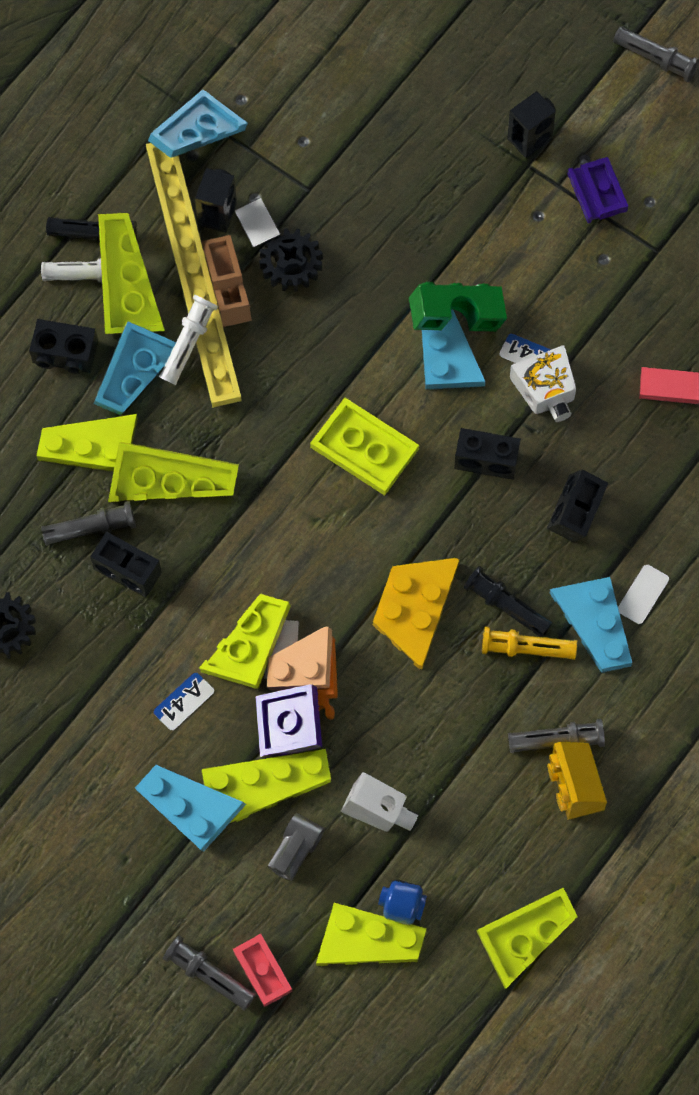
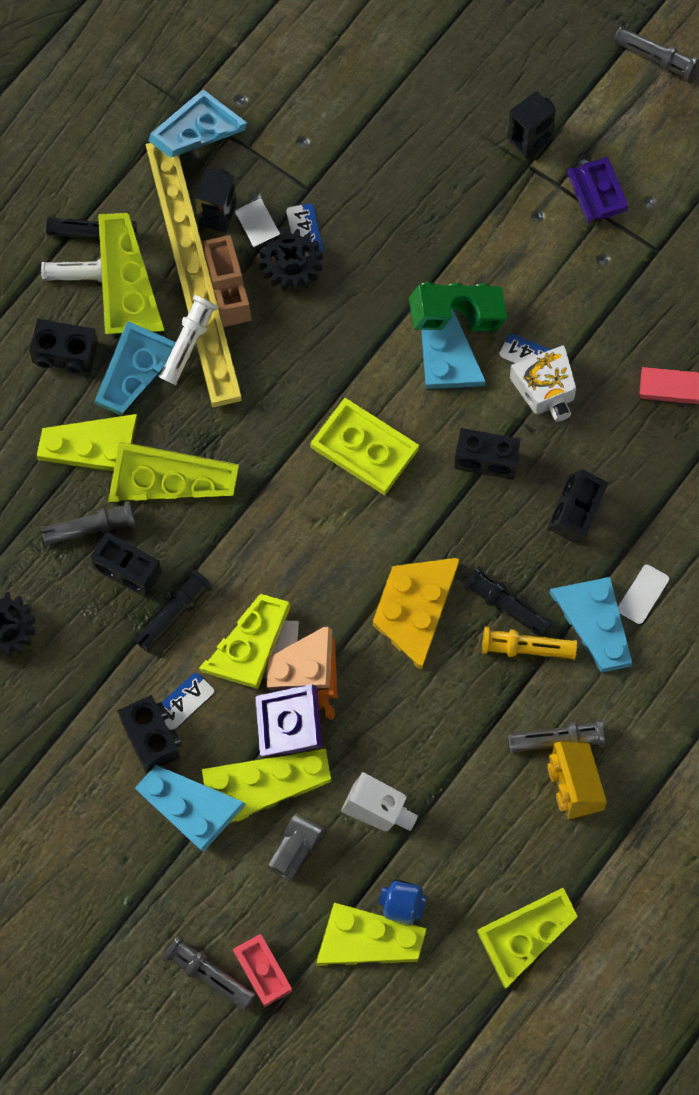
none -> black brick [117,695,182,773]
none -> black pin [134,569,213,653]
none -> sticker [286,204,323,257]

